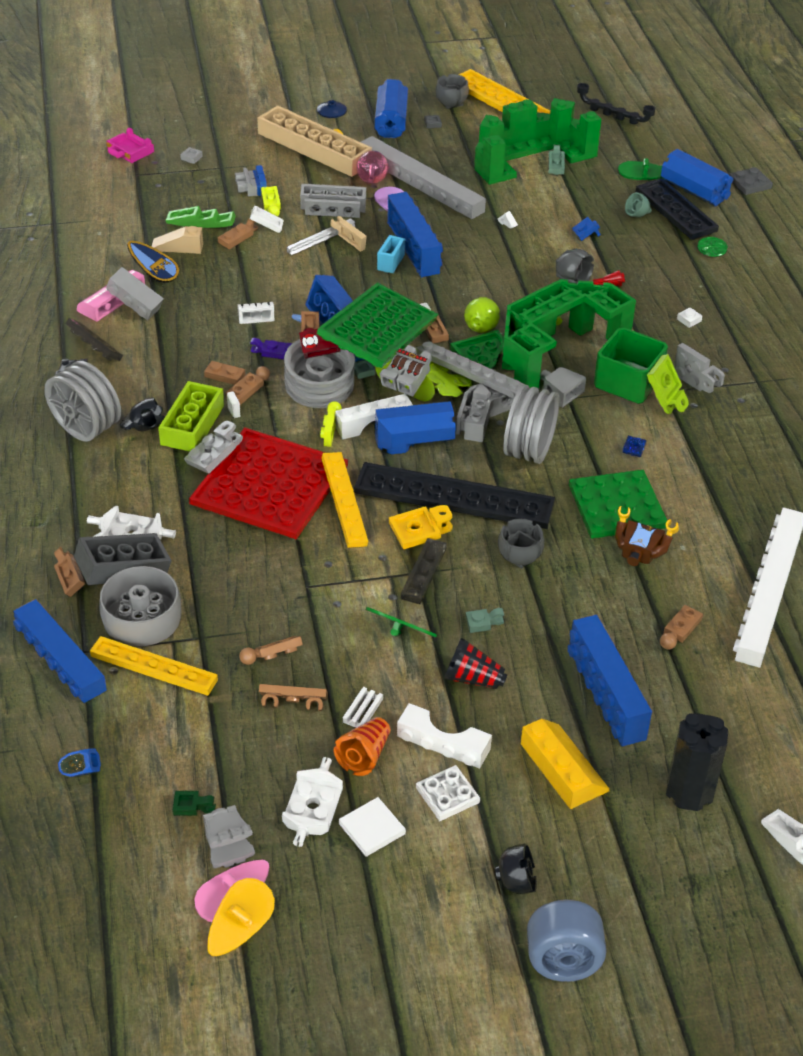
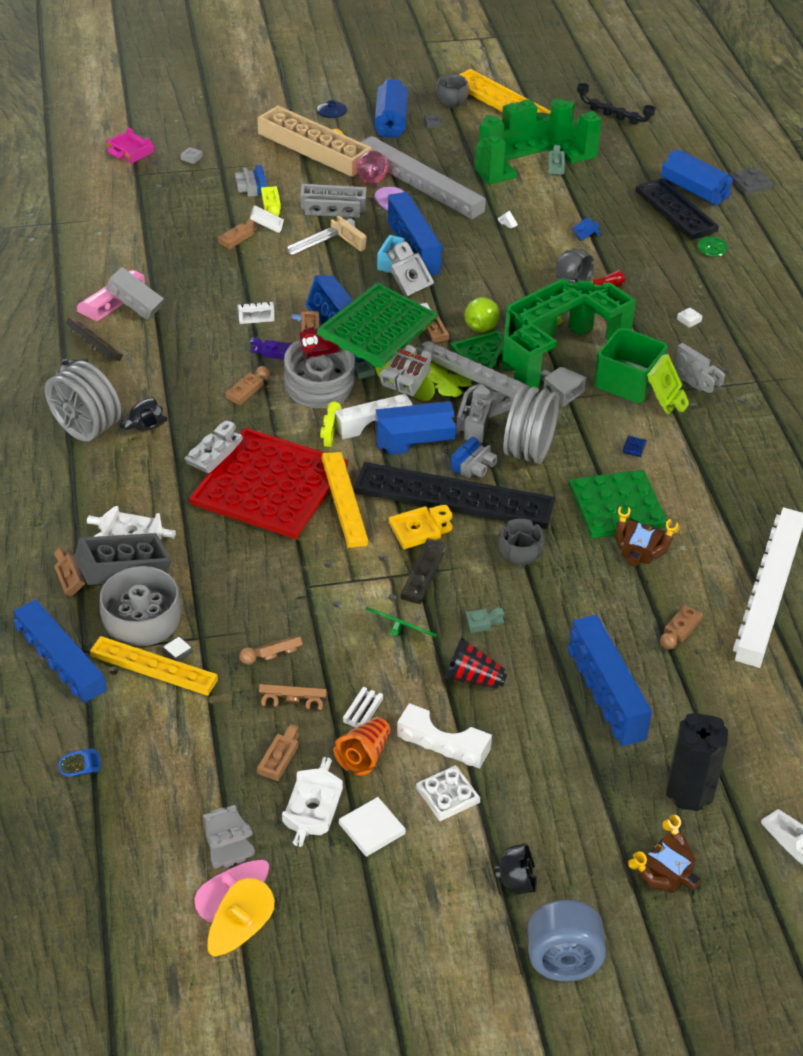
shield [127,241,179,283] -> none
tan slope [151,226,203,254] -> none
lime brick [158,381,224,452] -> none
bright green slope [165,206,236,228] -> none
dark green plate [172,791,216,816] -> none
medium nougat plate [204,361,245,385] -> none
white tile [227,391,240,418] -> none
yellow slope [521,719,610,809] -> none
green shield [618,158,664,180] -> none
sand green helmet [625,192,652,218] -> none
none -> tile [162,636,193,662]
none -> medium nougat plate [257,724,299,781]
none -> light grey plate [388,241,434,297]
none -> light grey hips [451,436,497,479]
none -> torso [628,815,701,893]

